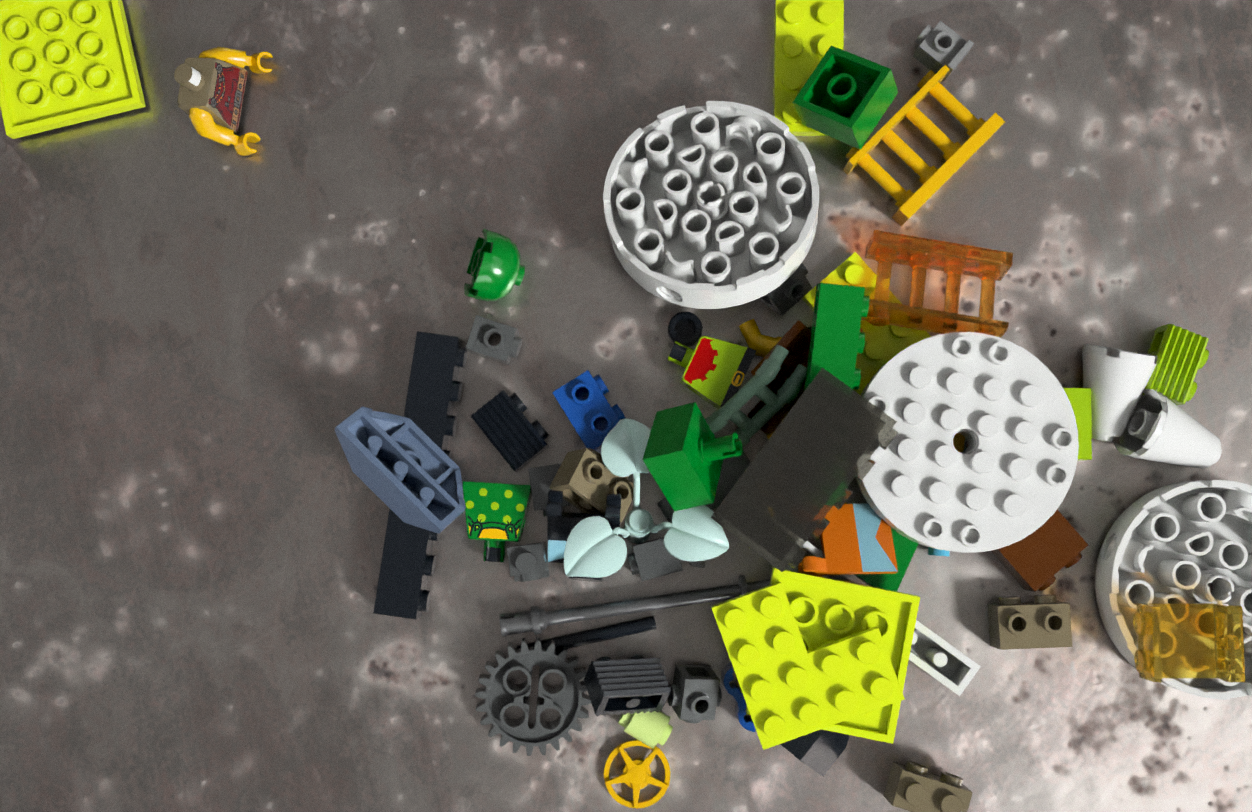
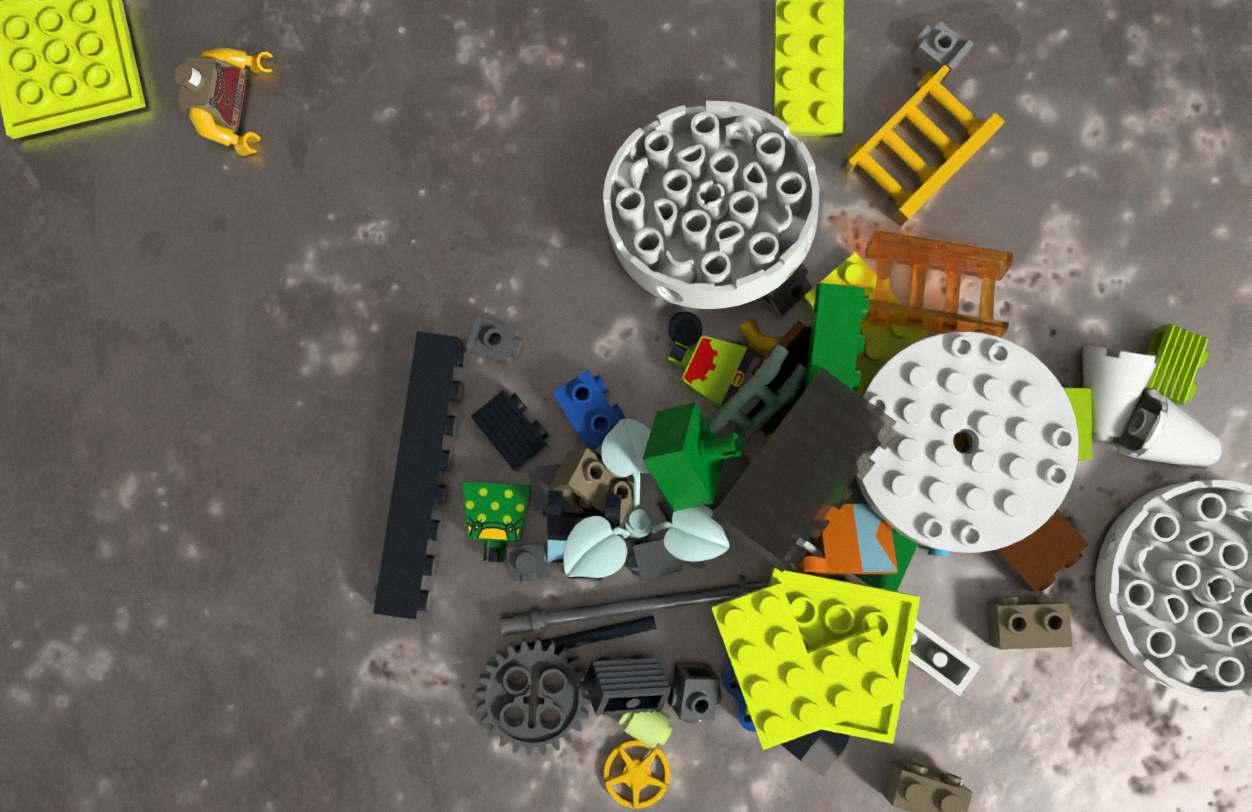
sand blue wedge [334,406,466,534] -> none
green cylinder [464,229,525,301] -> none
green brick [792,45,898,149] -> none
clear yellow panel [1133,603,1245,682] -> none

